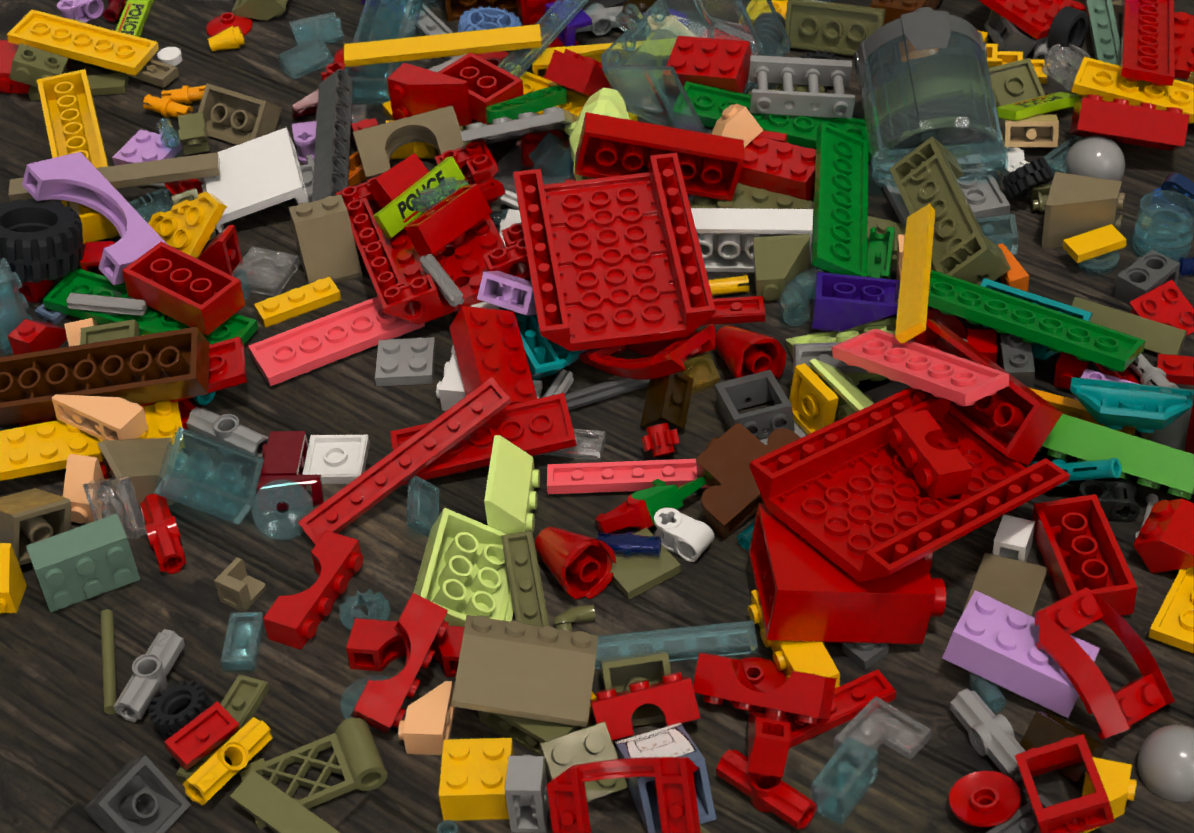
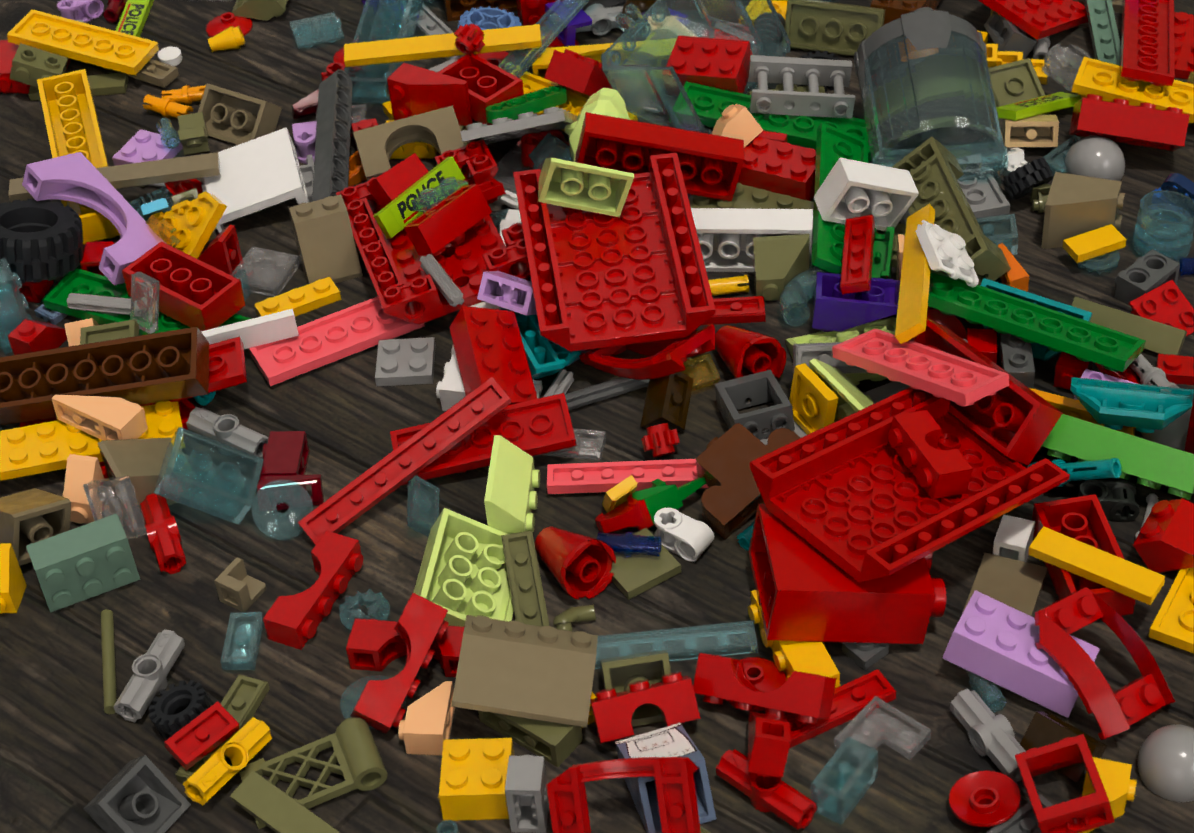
clear light blue slope [279,37,334,79] -> none
white tile [302,435,370,484] -> none
olive plate [539,721,628,802] -> none
black tyre [1047,6,1089,57] -> none
none -> clear plate [130,271,160,334]
none -> medium azure tile [138,198,169,222]
none -> clear yellow plate [145,215,180,248]
none -> white tile [201,309,299,349]
none -> red gear [454,24,485,55]
none -> yellowish green slope [538,158,634,217]
none -> yellow tile [602,475,638,513]
none -> white brick [814,157,919,231]
none -> red tile [840,215,875,295]
none -> white plate [915,220,979,288]
none -> yellow tile [1028,526,1166,605]

